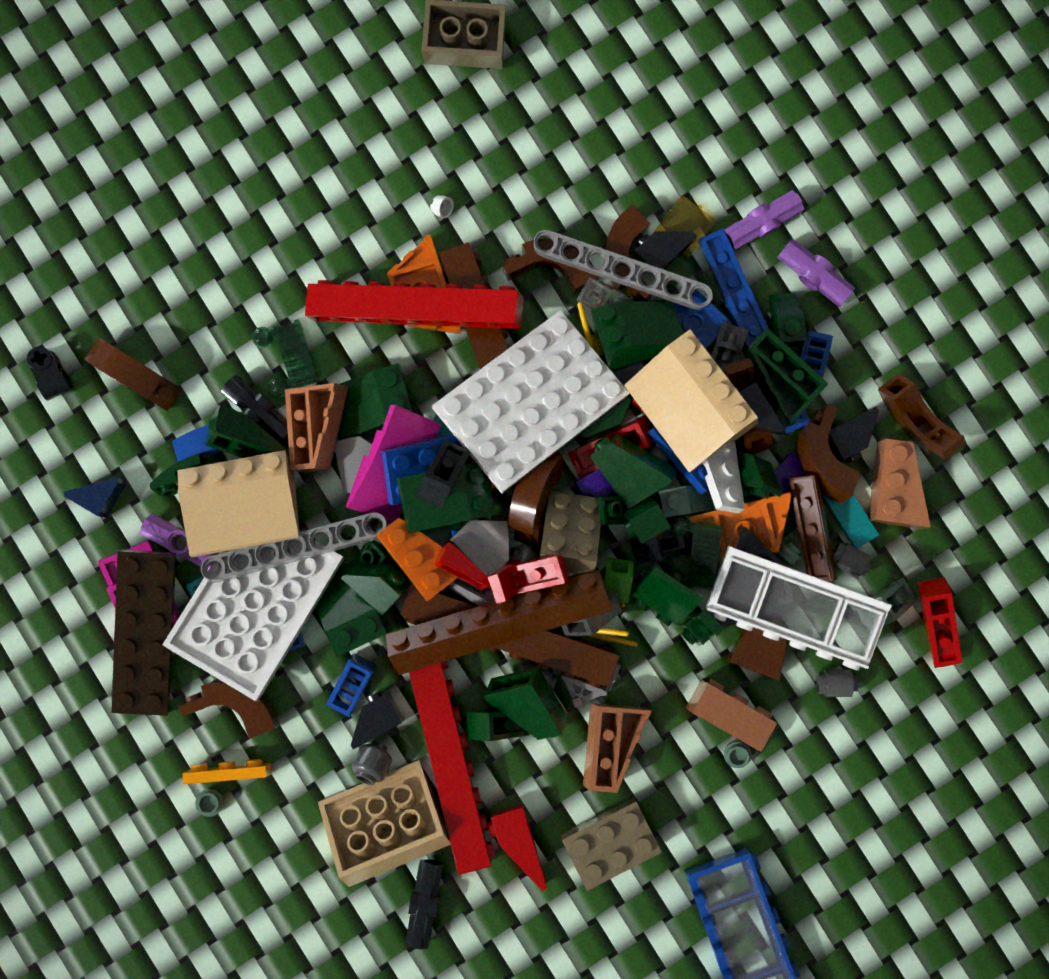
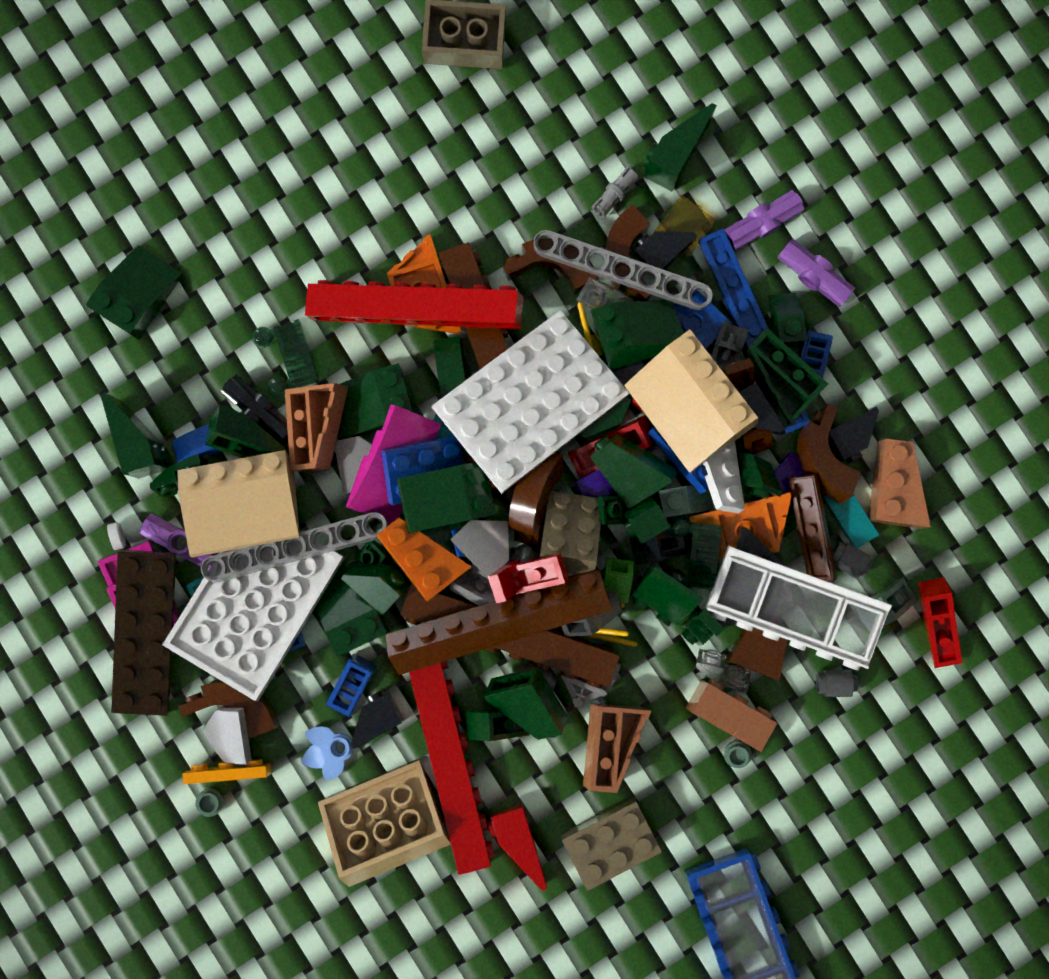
black piece [27,346,73,401] -> none
dark blue slope [64,478,126,518] -> none
reddish brown arch [84,337,182,411] -> none
dark grey head [351,742,392,785] -> none
black piece [405,859,444,950] -> none
black slope [416,439,470,509] -> none
white hinge [430,195,454,218] -> none
red slope [435,541,490,590] -> none
sand green plate [778,541,803,565] -> none
reddish brown arch [878,373,967,460] -> none
none -> dark green slope [85,245,183,340]
none -> dark green slope [100,393,170,479]
none -> white tile [107,522,126,550]
none -> slope [203,706,252,764]
none -> light blue plate [301,726,353,781]
none -> dark green slope [434,336,467,397]
none -> light grey pin [592,167,639,218]
none -> dark green slope [643,103,717,192]
none -> clear slope [696,648,751,694]

